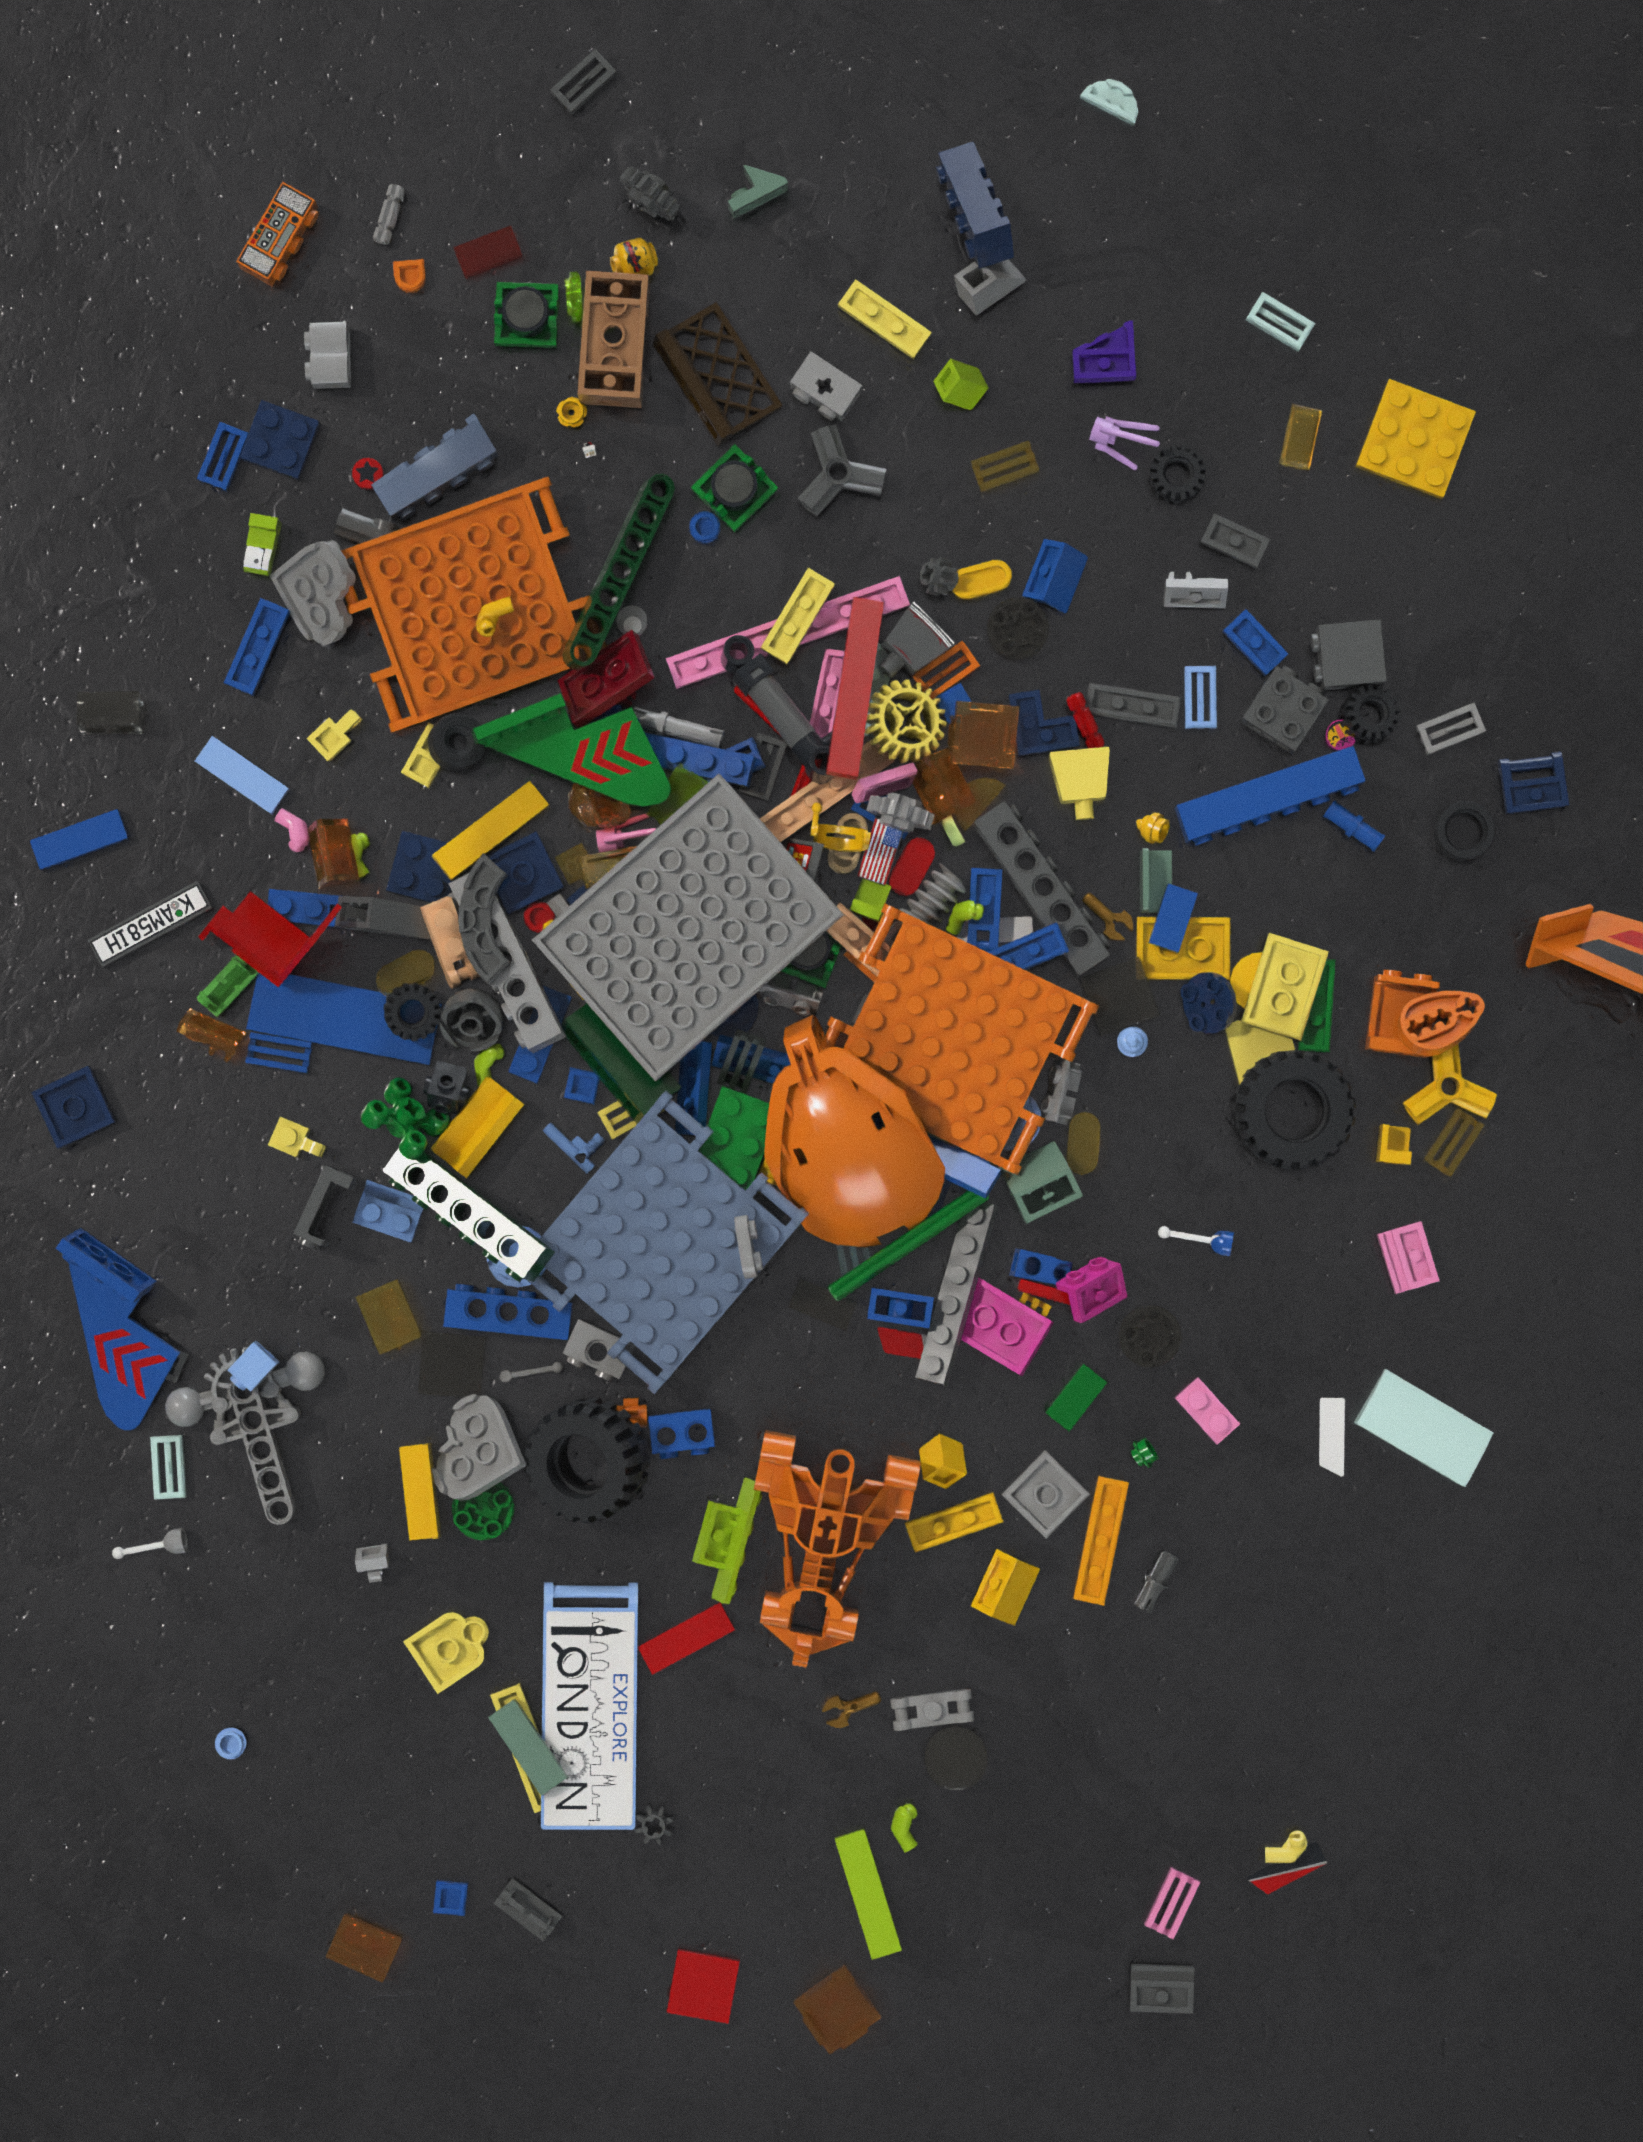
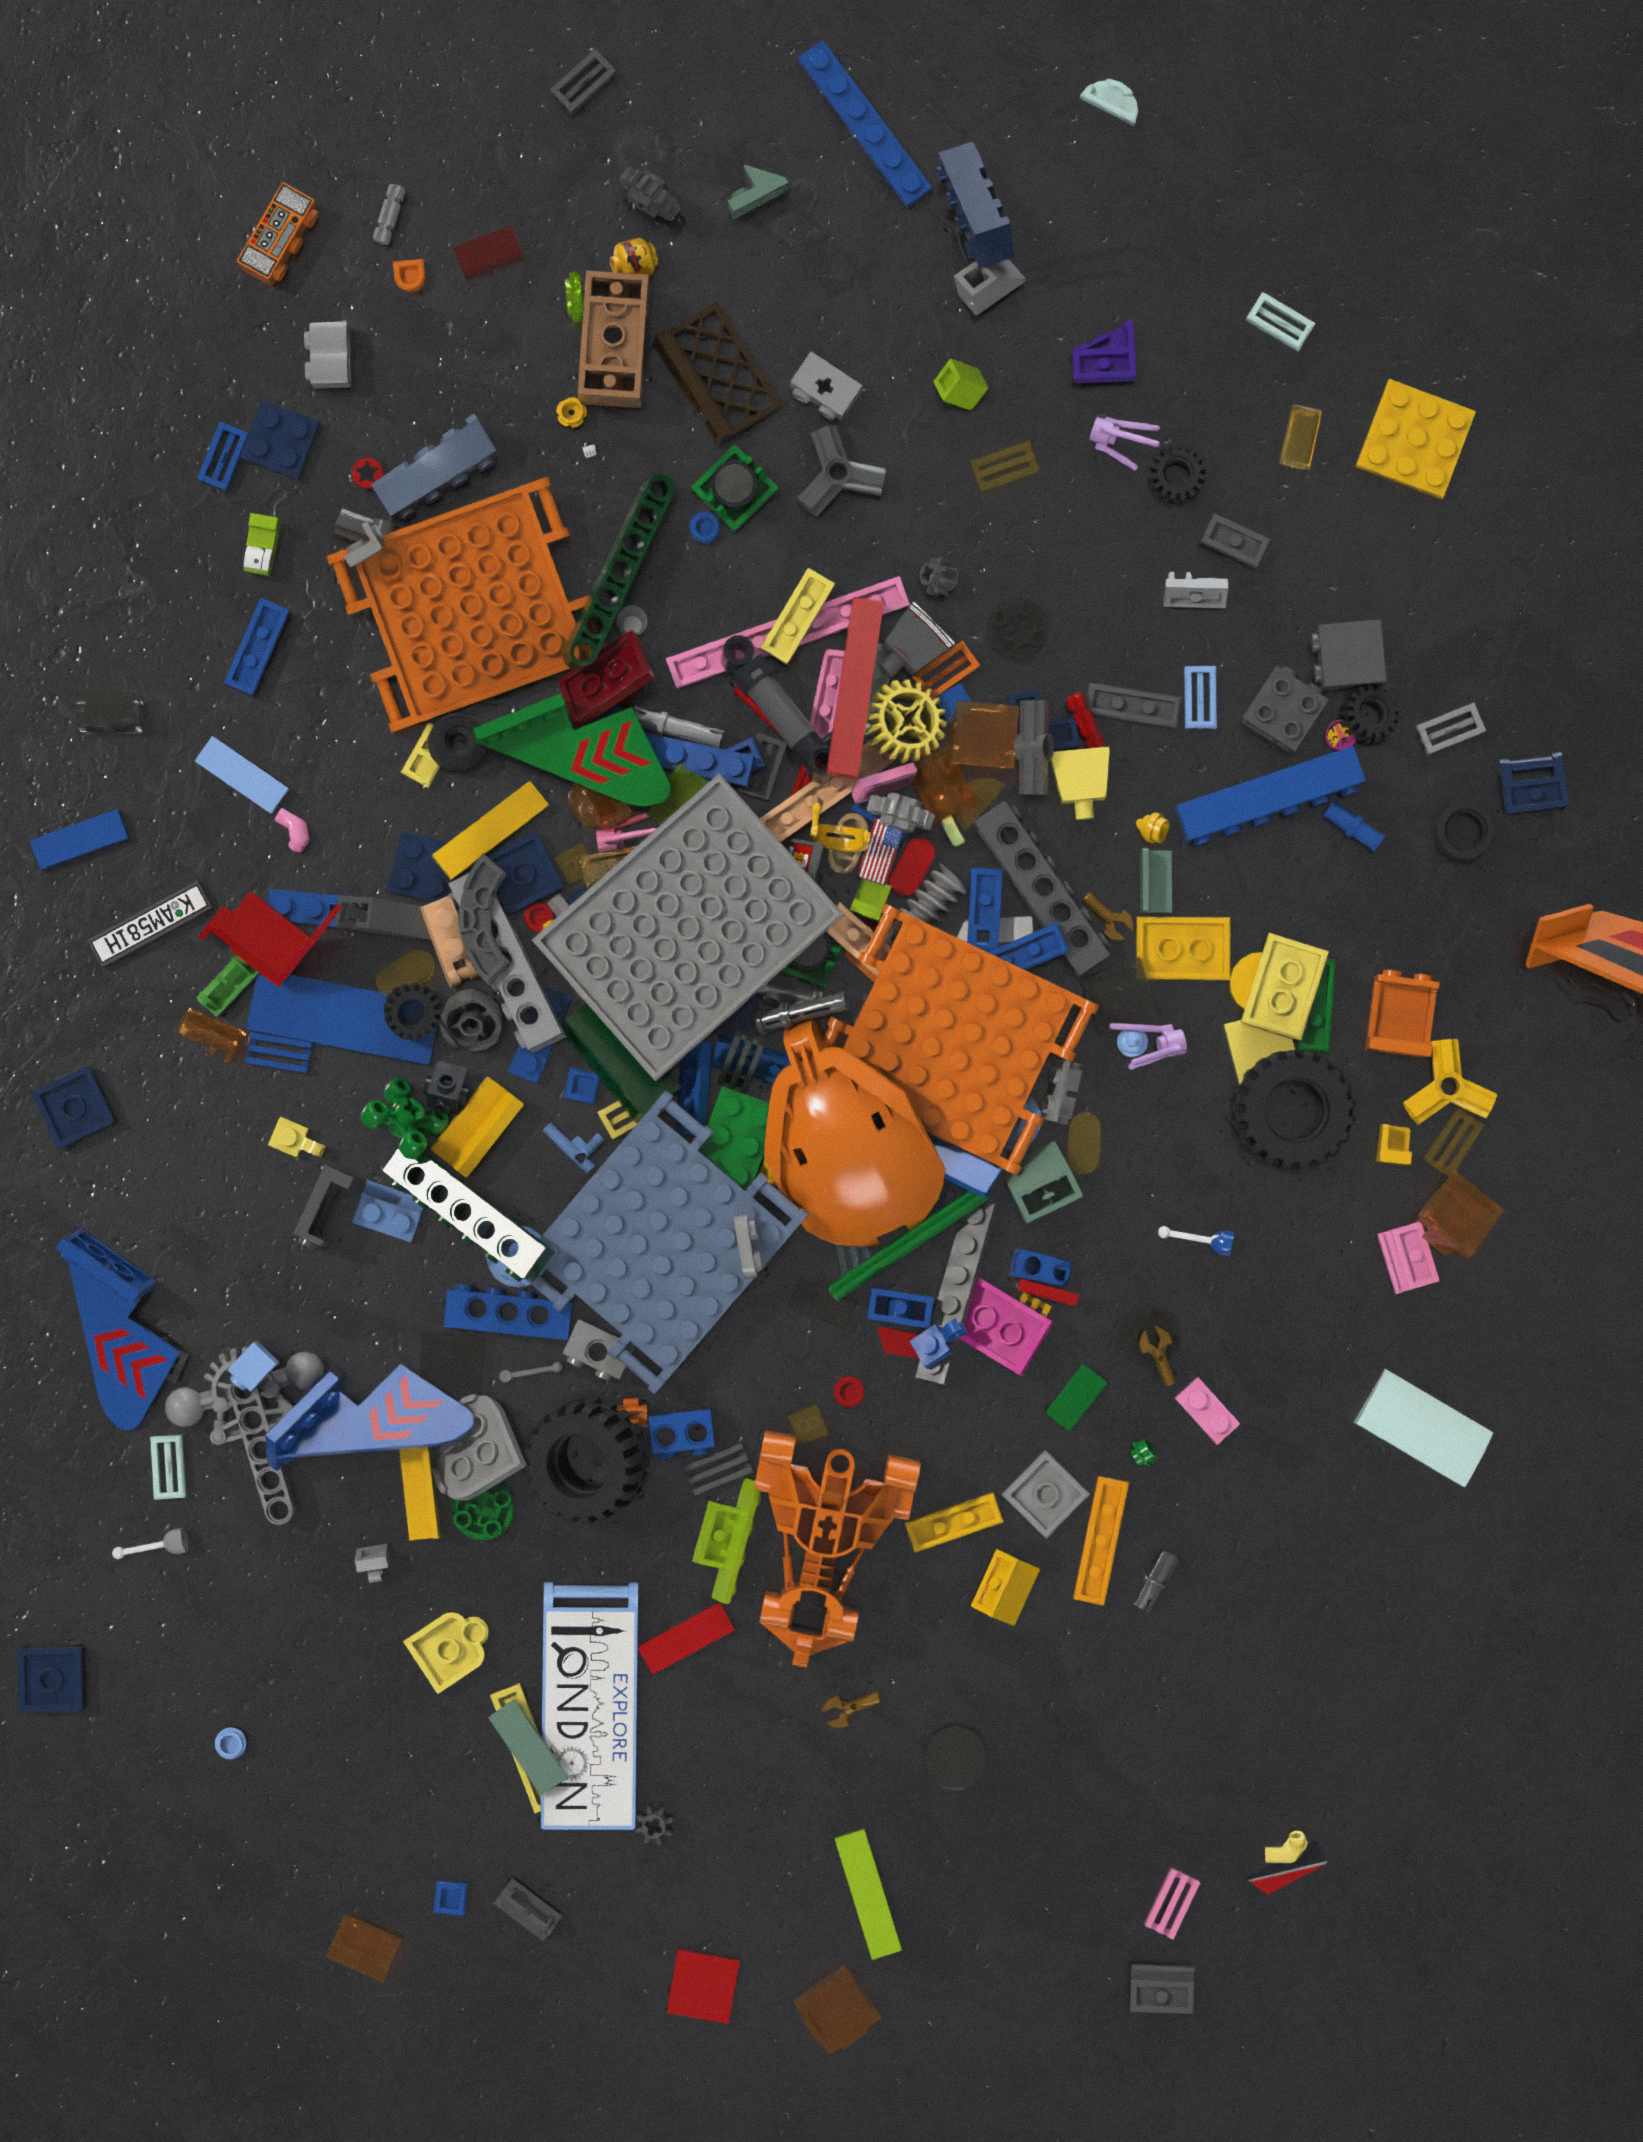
light grey plate [269,540,356,646] -> none
light yellow plate [307,709,362,762] -> none
clear orange slope [308,819,359,890] -> none
lime arm [344,833,370,881] -> none
clear yellow plate [355,1279,422,1355] -> none
lime arm [474,1043,504,1087] -> none
yellow arm [476,597,514,637] -> none
piece [494,282,559,348] -> none
light yellow plate [838,279,931,360] -> none
light grey plate [890,1689,975,1731] -> none
lime arm [891,1804,918,1853] -> none
yellow panel [919,1433,967,1489] -> none
lime arm [946,900,984,935] -> none
yellow tile [952,560,1012,600] -> none
blue panel [1022,539,1088,613] -> none
dark pink bracket [1056,1257,1128,1323] -> none
blue tile [1148,883,1198,953] -> none
dark blue plate [1181,972,1237,1034] -> none
blue plate [1223,609,1288,676] -> none
white sticker [1319,1398,1345,1477] -> none
orange piece [1397,991,1485,1056] -> none
none -> dark blue plate [18,1646,84,1713]
none -> piece [265,1364,474,1471]
none -> light grey bracket [344,521,385,568]
none -> dark grey tile [683,1442,753,1495]
none -> dark grey pin [755,991,851,1036]
none -> clear yellow tile [788,1404,829,1445]
none -> blue plate [798,40,932,208]
none -> red tile [833,1376,865,1407]
none -> blue plate [910,1319,968,1369]
none -> dark grey piece [1014,700,1054,795]
none -> lavender plant [1109,1023,1187,1070]
none -> pearl gold bar [1139,1326,1175,1386]
none -> clear orange panel [1417,1171,1504,1259]

